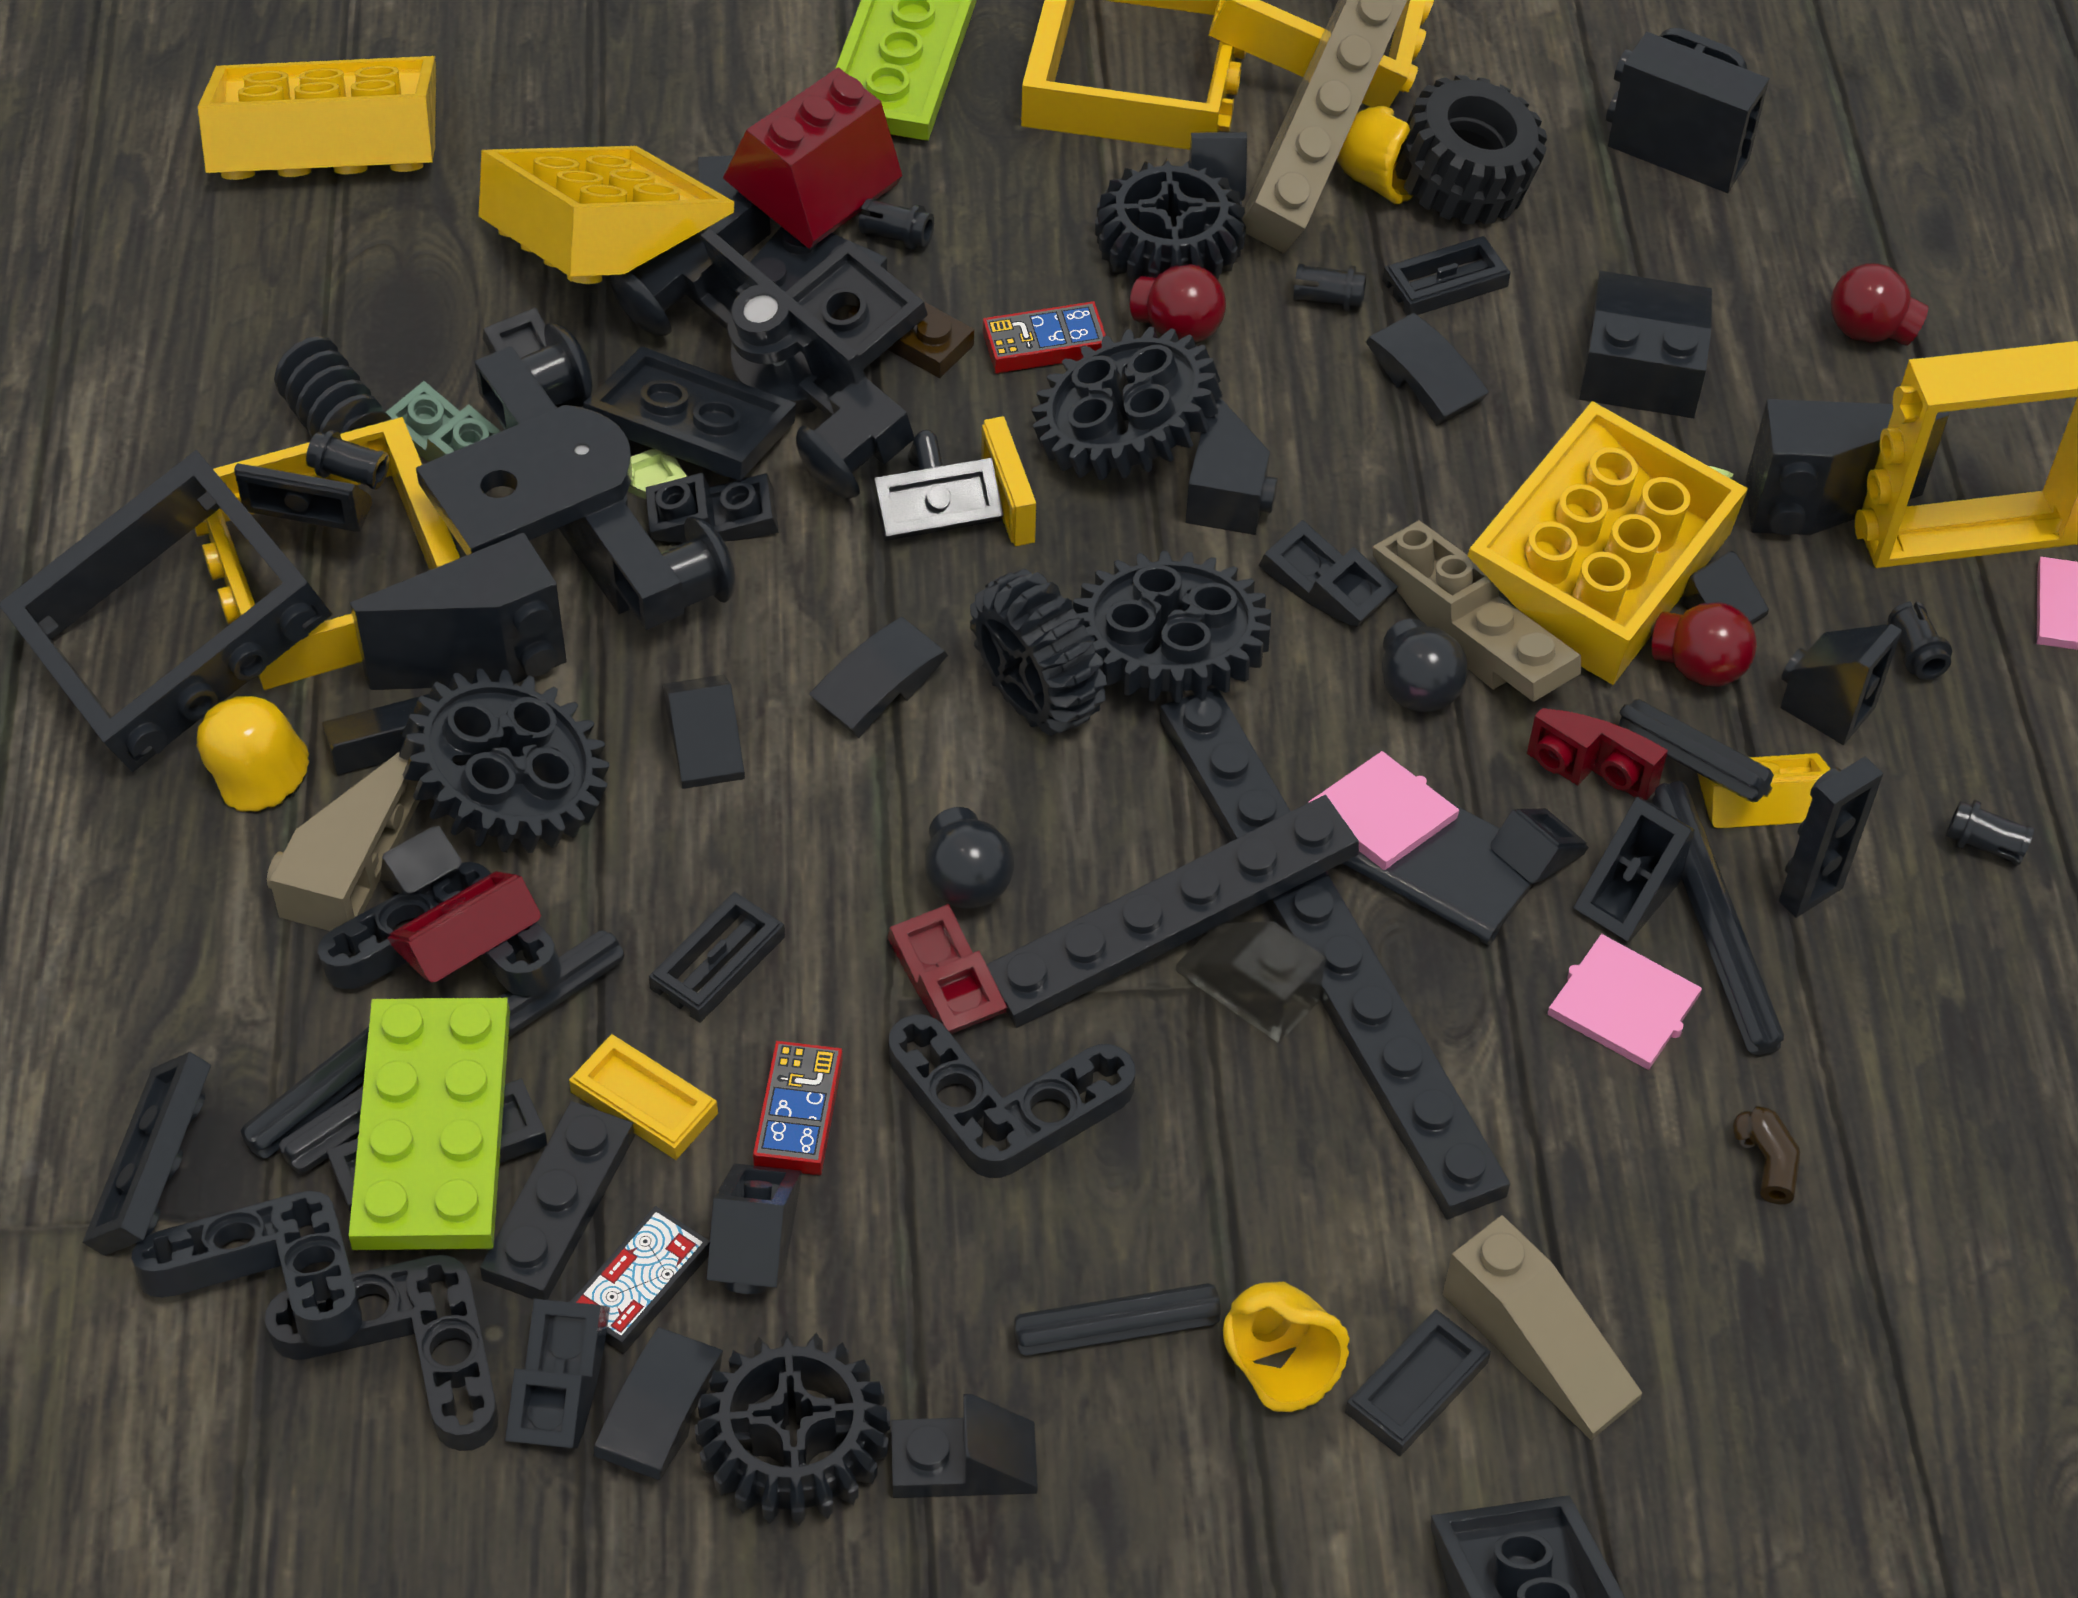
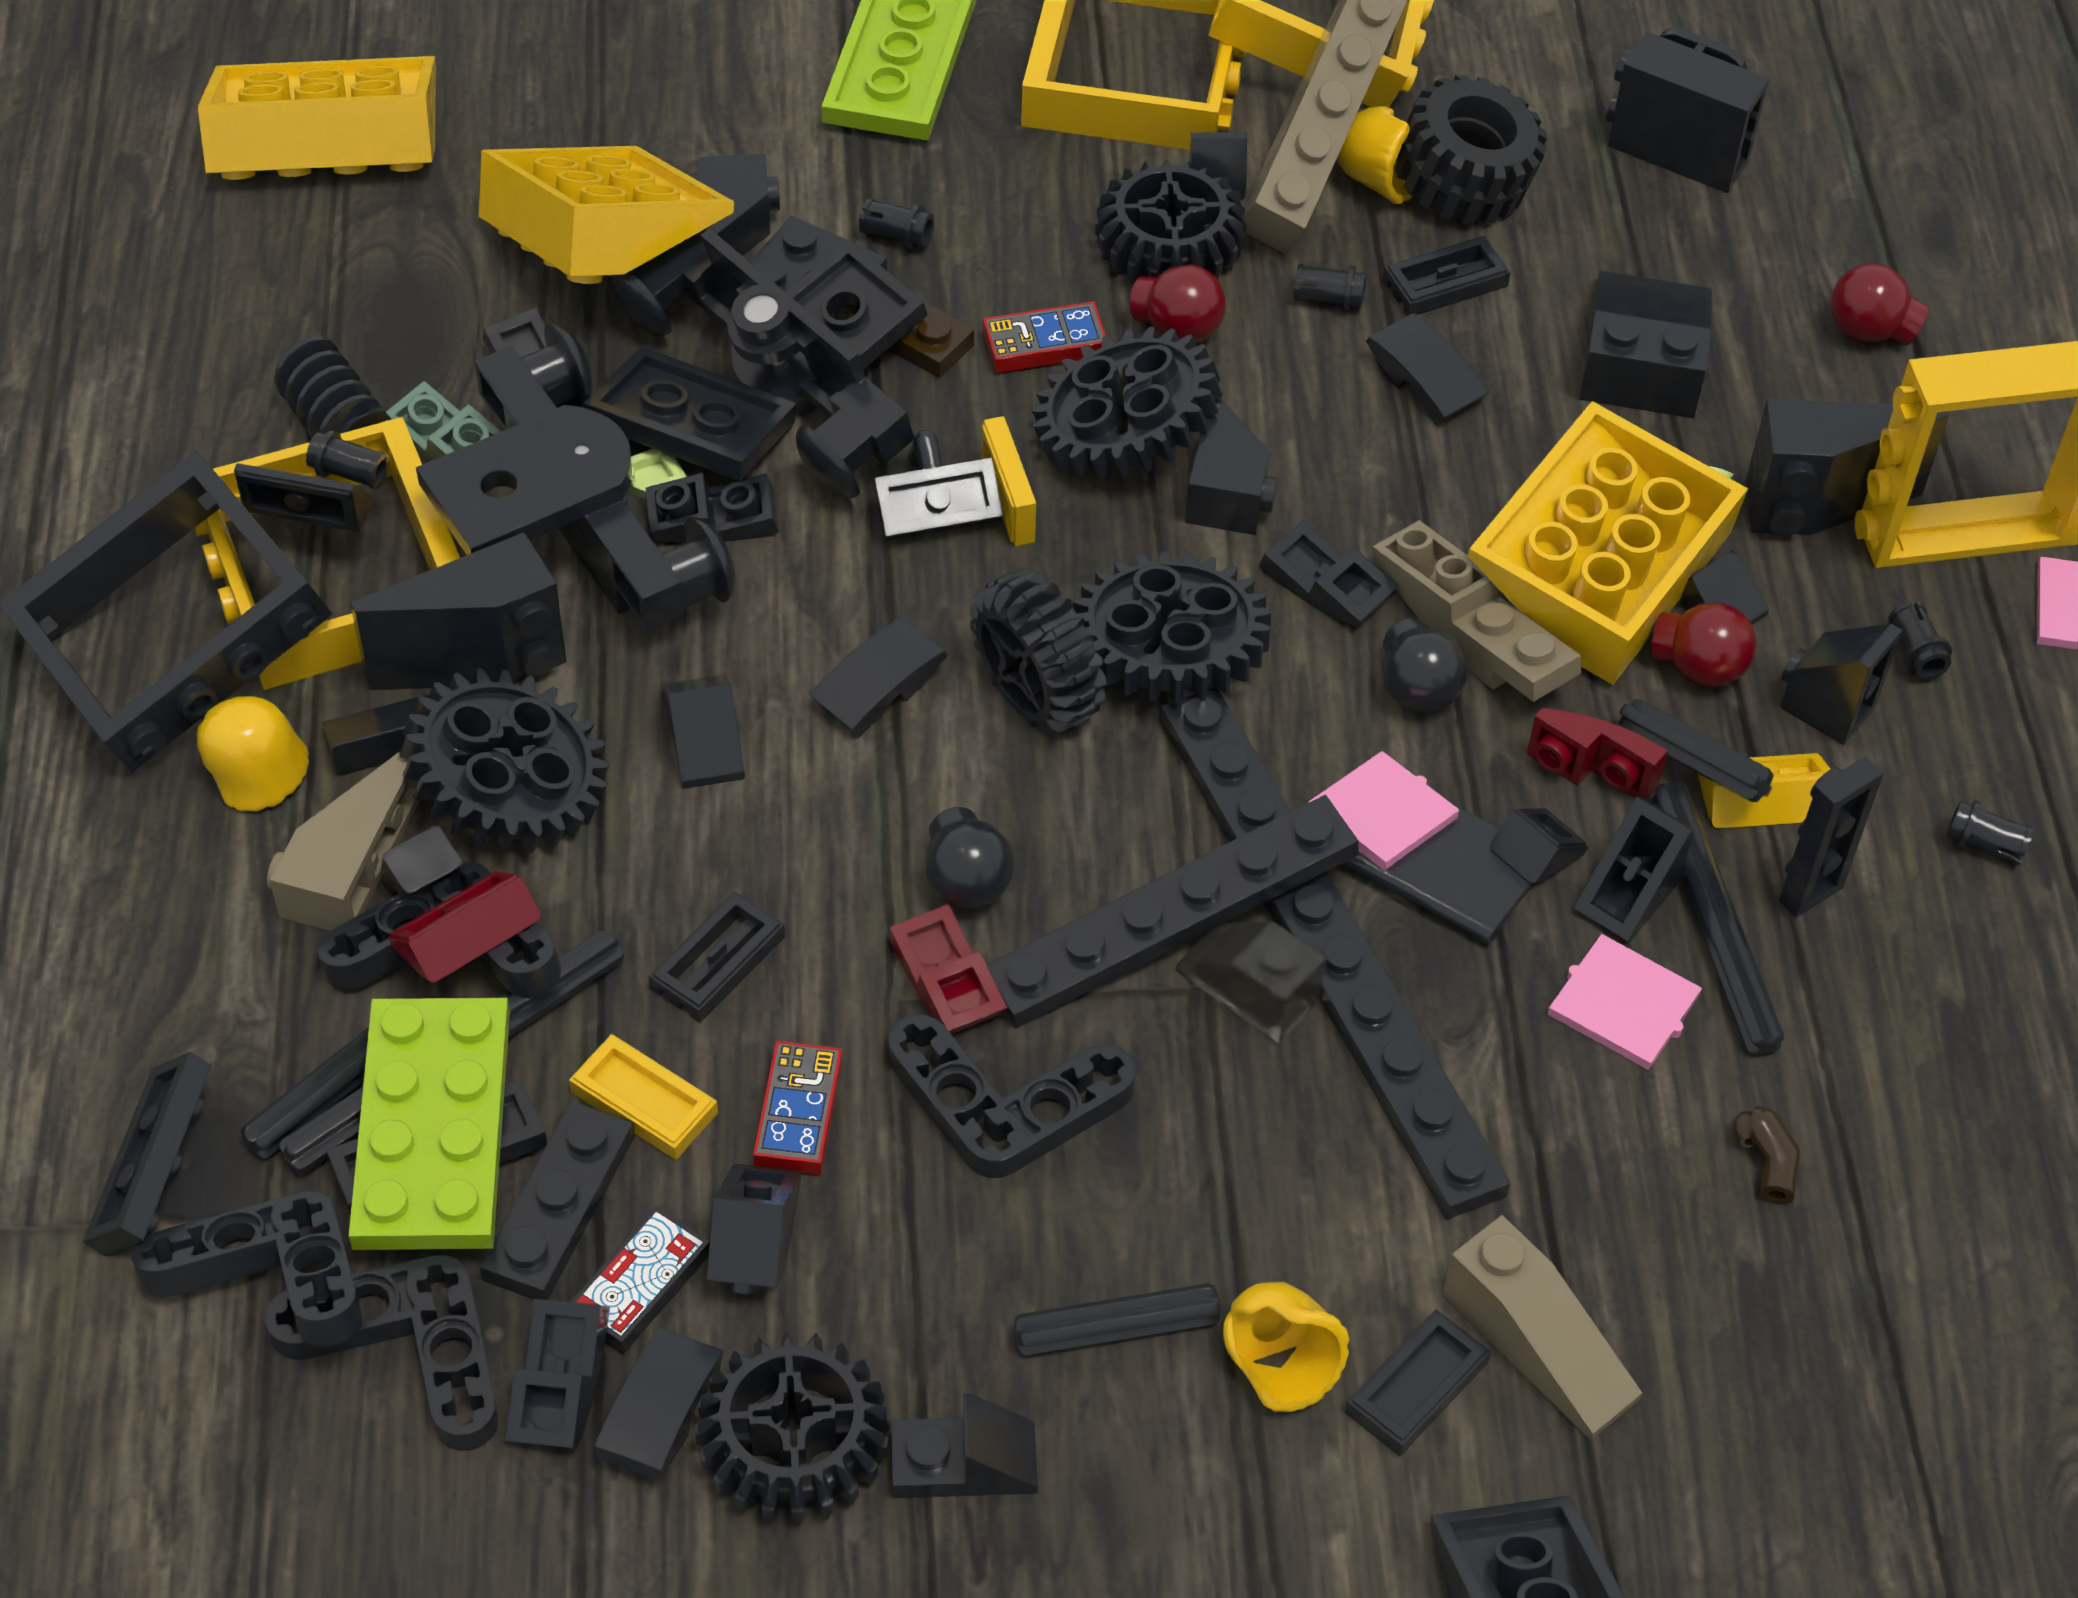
dark red slope [722,67,903,249] -> none

